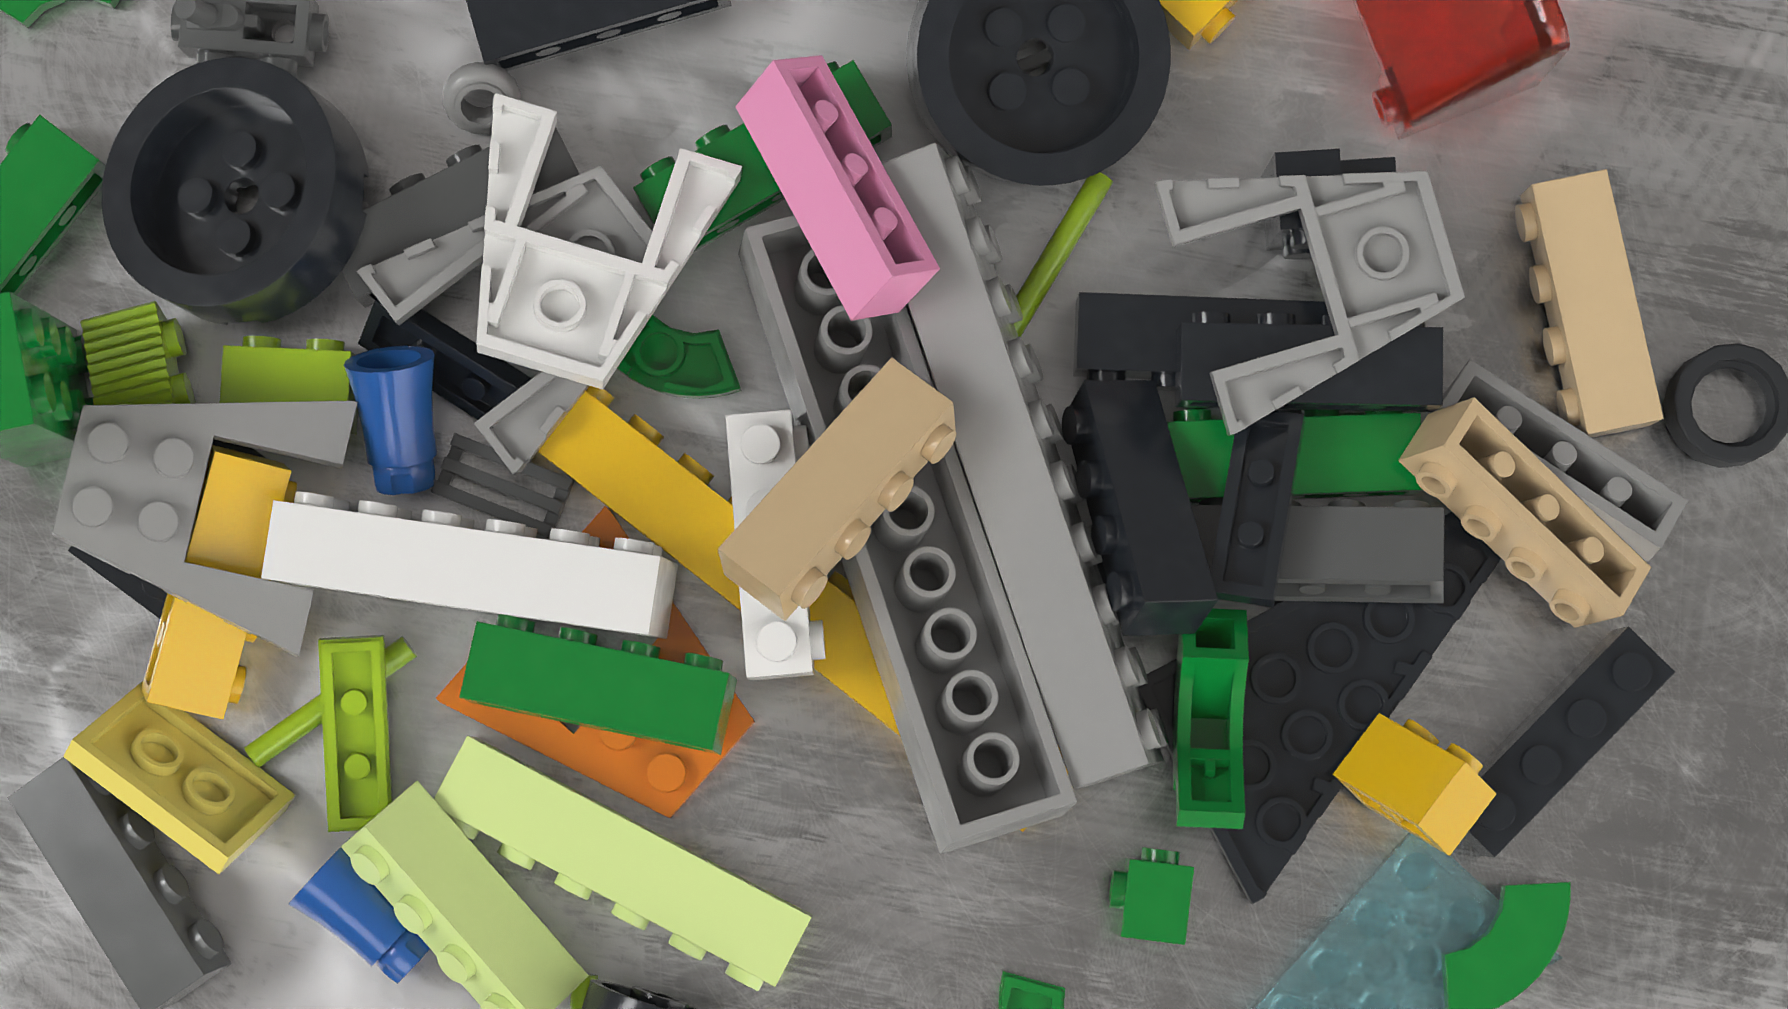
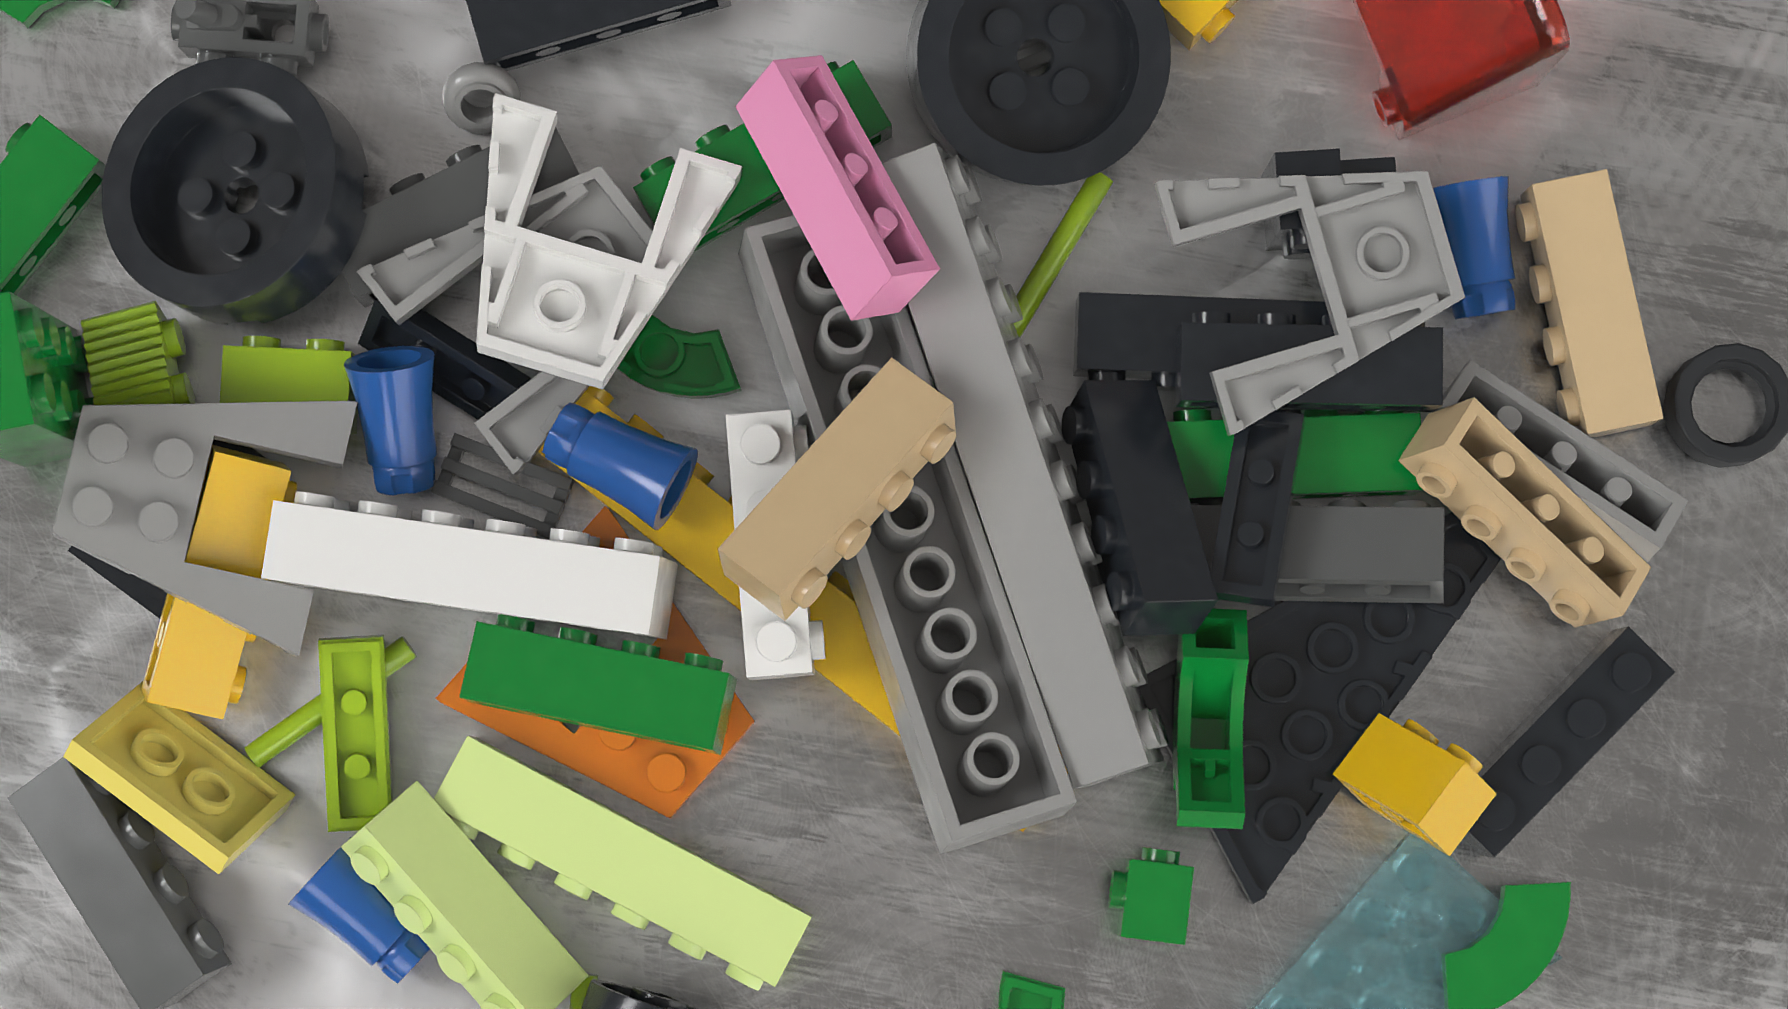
none -> blue plant [542,402,698,530]
none -> blue plant [1433,176,1515,320]

